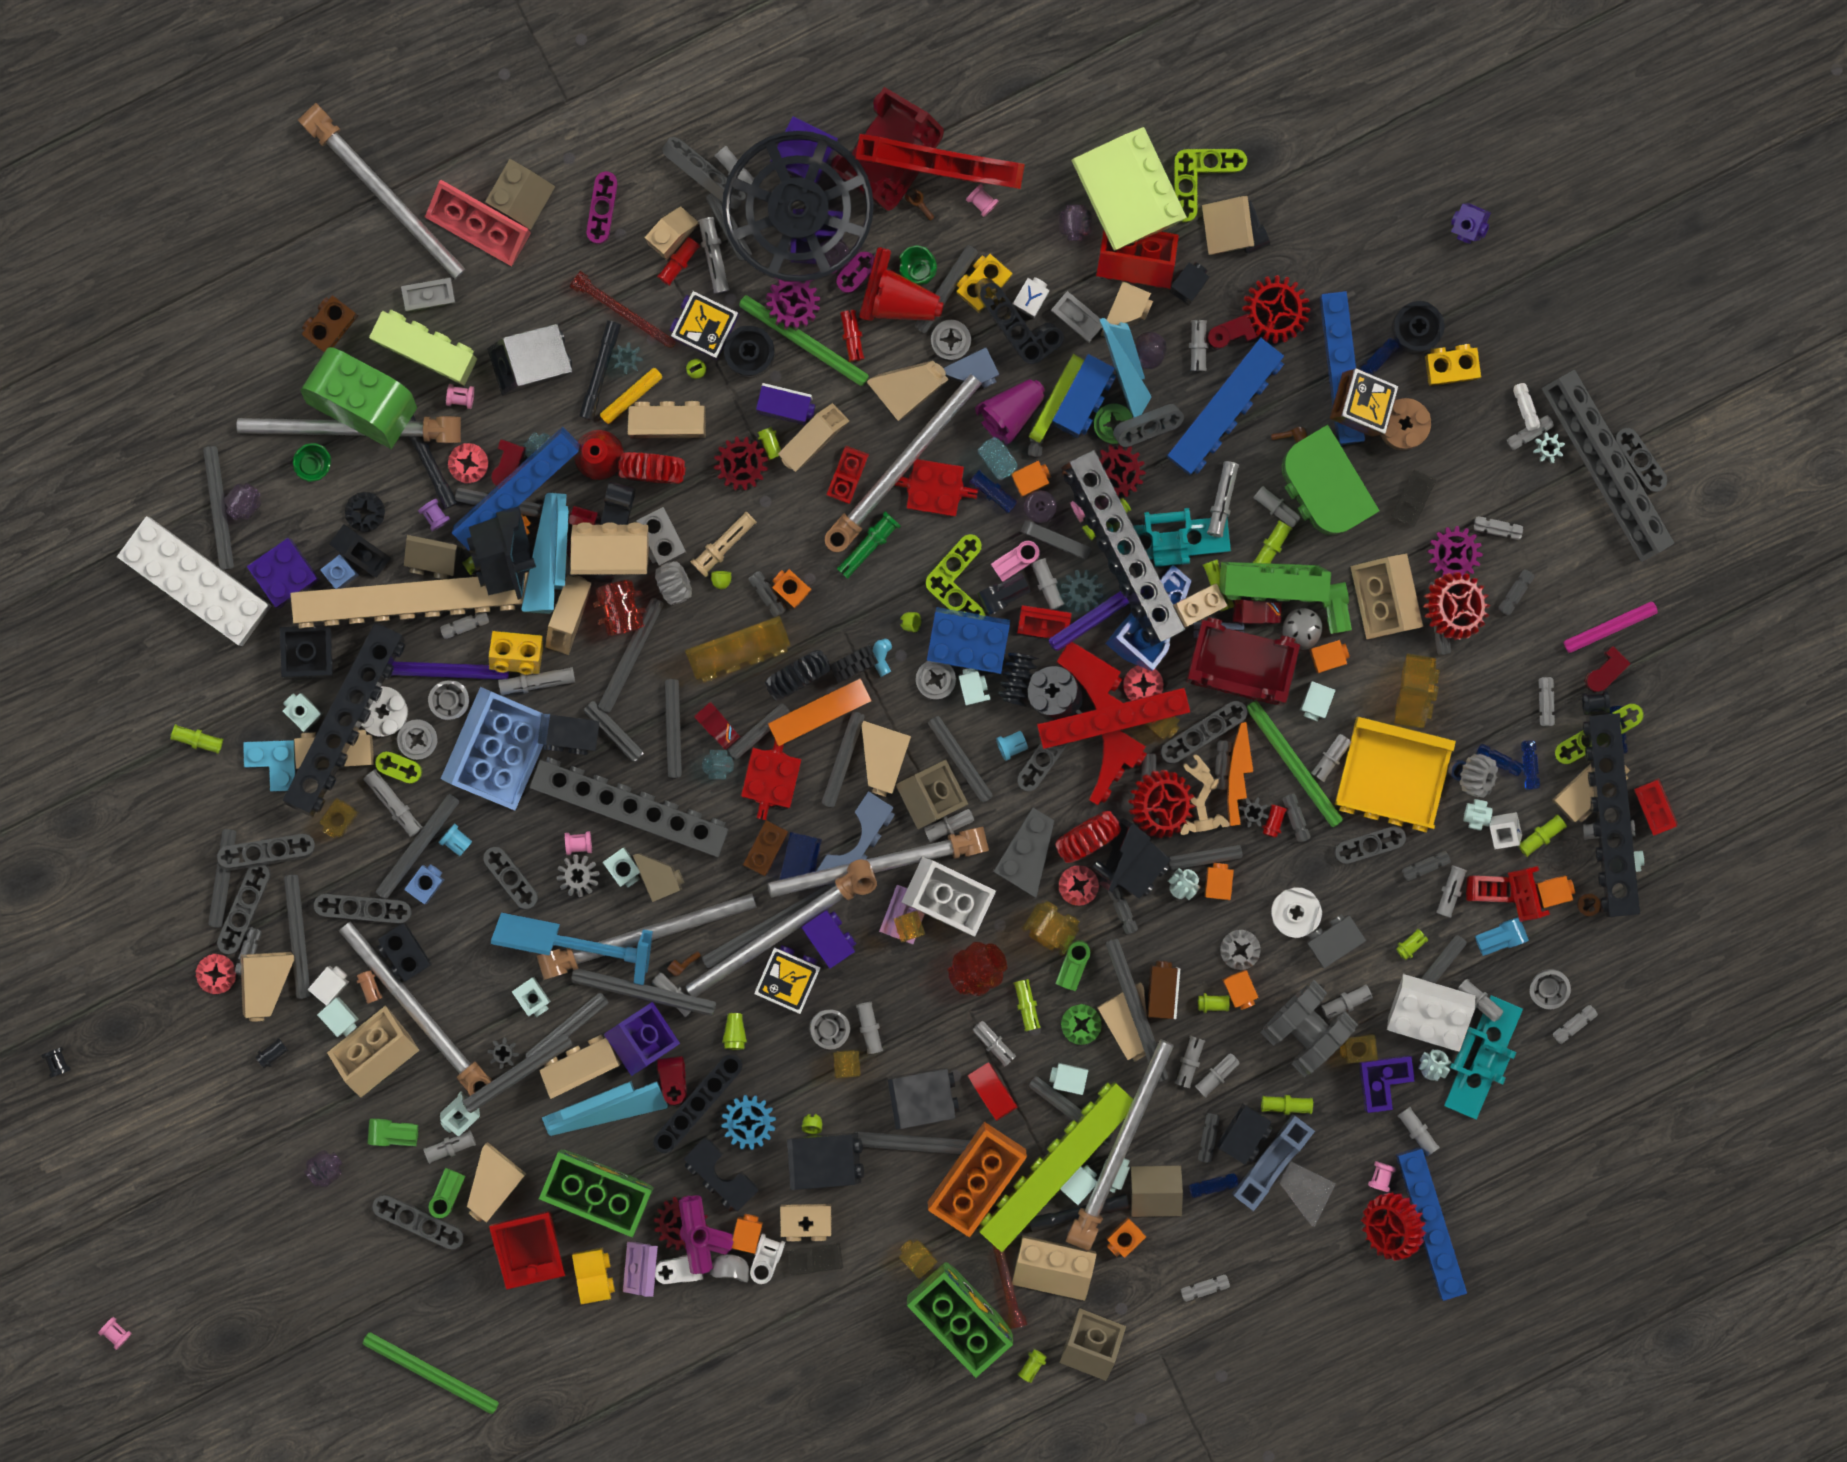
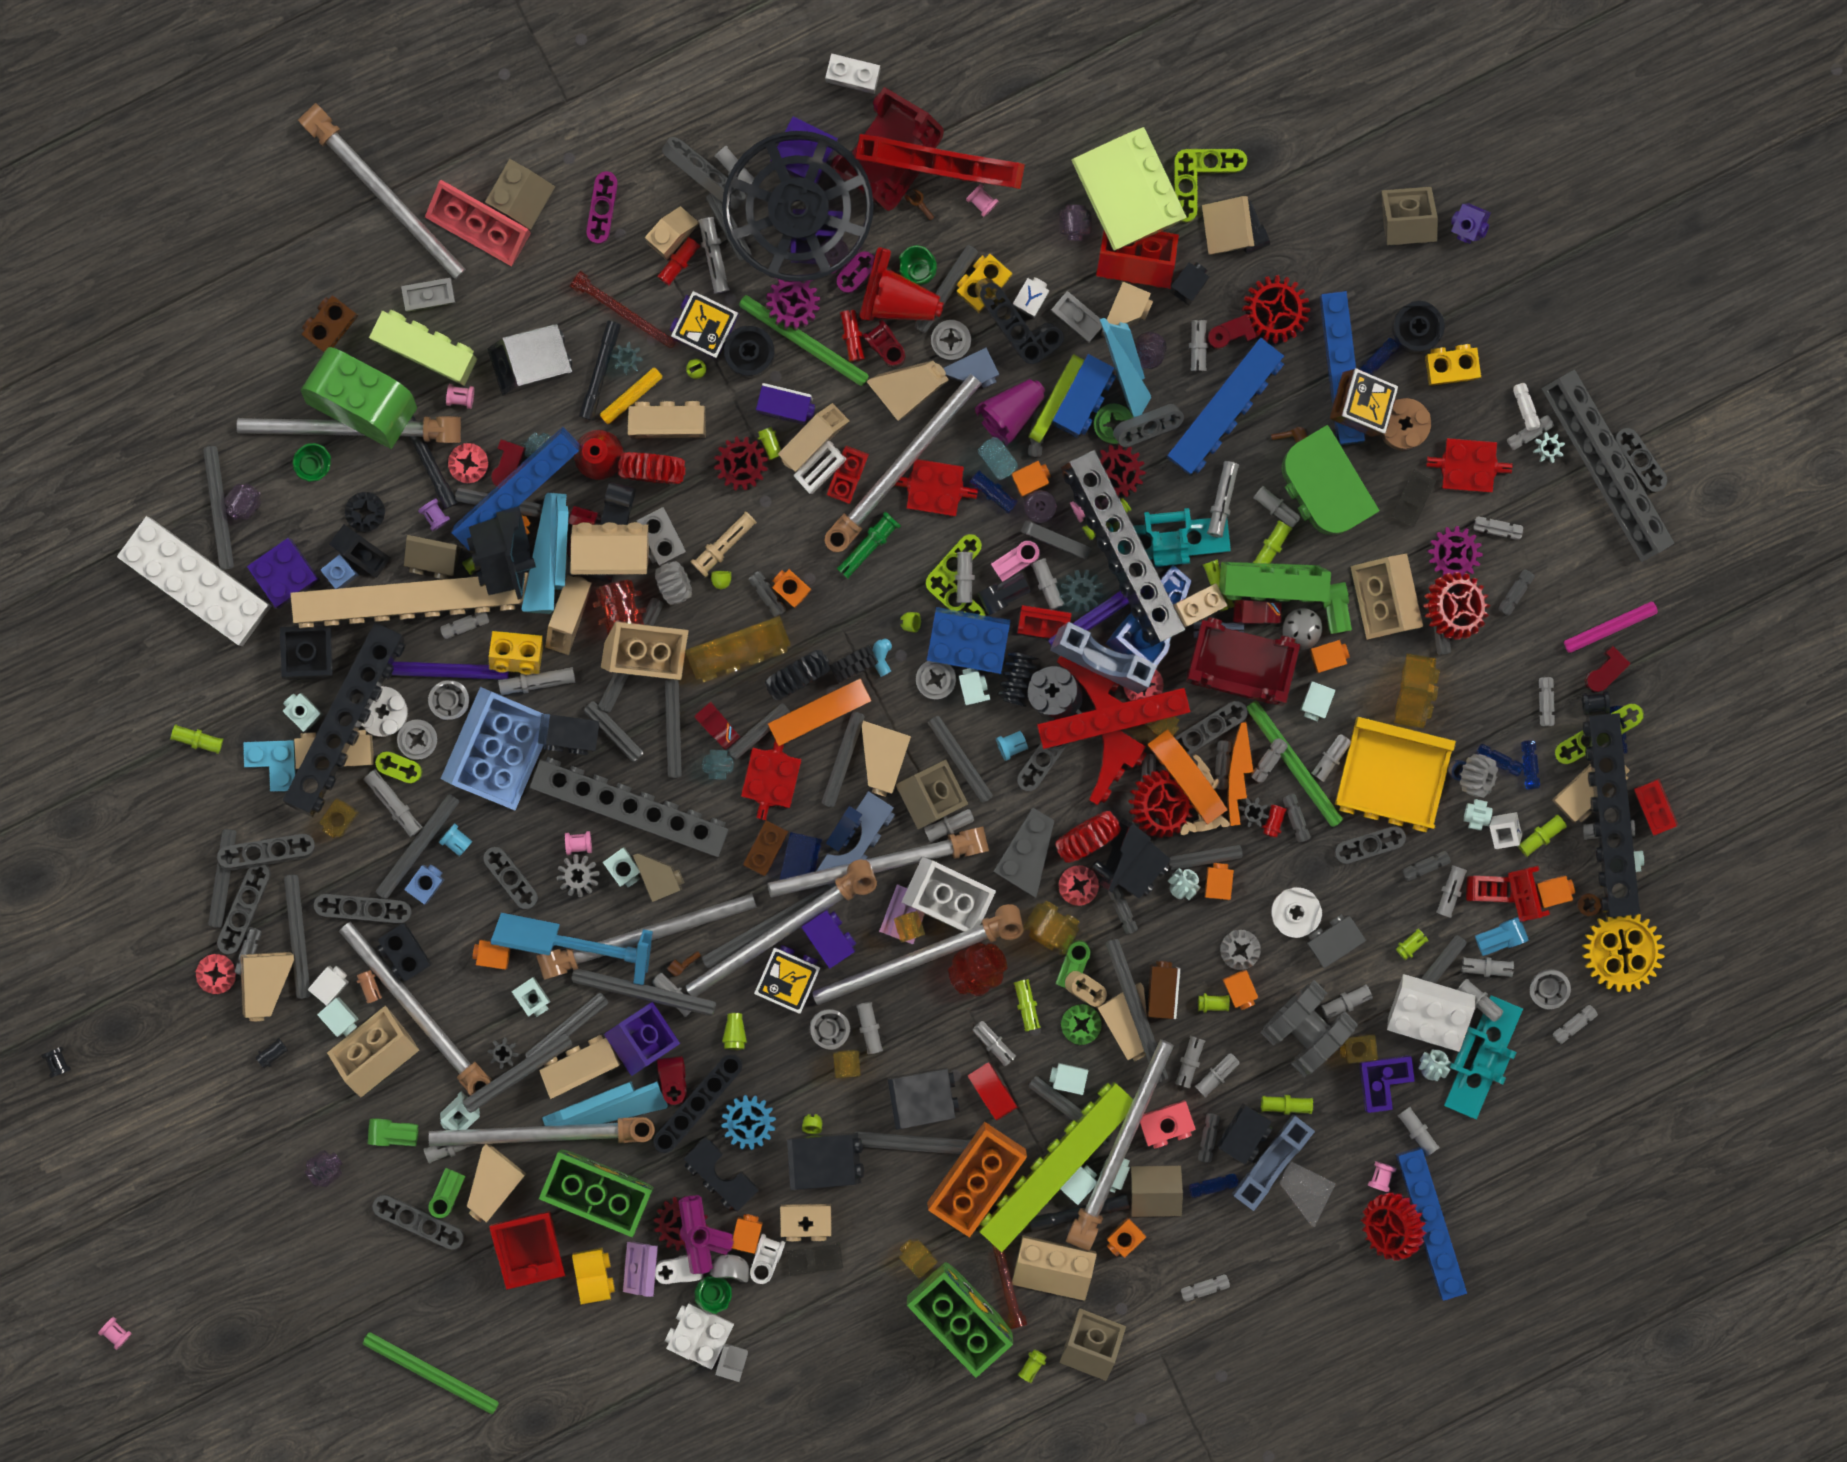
none -> flat silver piece [429,1117,655,1146]
none -> orange brick [473,940,511,969]
none -> tan slope [601,621,688,680]
none -> white plate [665,1301,734,1370]
none -> green hair [695,1276,732,1314]
none -> light grey panel [715,1343,748,1382]
none -> white tile [793,441,847,494]
none -> flat silver piece [813,904,1023,1005]
none -> white brick [825,54,880,94]
none -> dark blue piece [826,806,862,852]
none -> dark red piece [862,320,906,368]
none -> light grey pin [955,552,975,603]
none -> sand blue arch [1050,622,1157,694]
none -> tan beam [1065,971,1107,1007]
none -> coral brick [1140,1100,1196,1149]
none -> orange slope [1147,729,1227,825]
none -> light grey axle [1251,738,1288,783]
none -> dark tan slope [1381,187,1438,245]
none -> red plate [1426,438,1512,492]
none -> light grey pin [1462,957,1514,977]
none -> yellow gear [1582,914,1665,992]

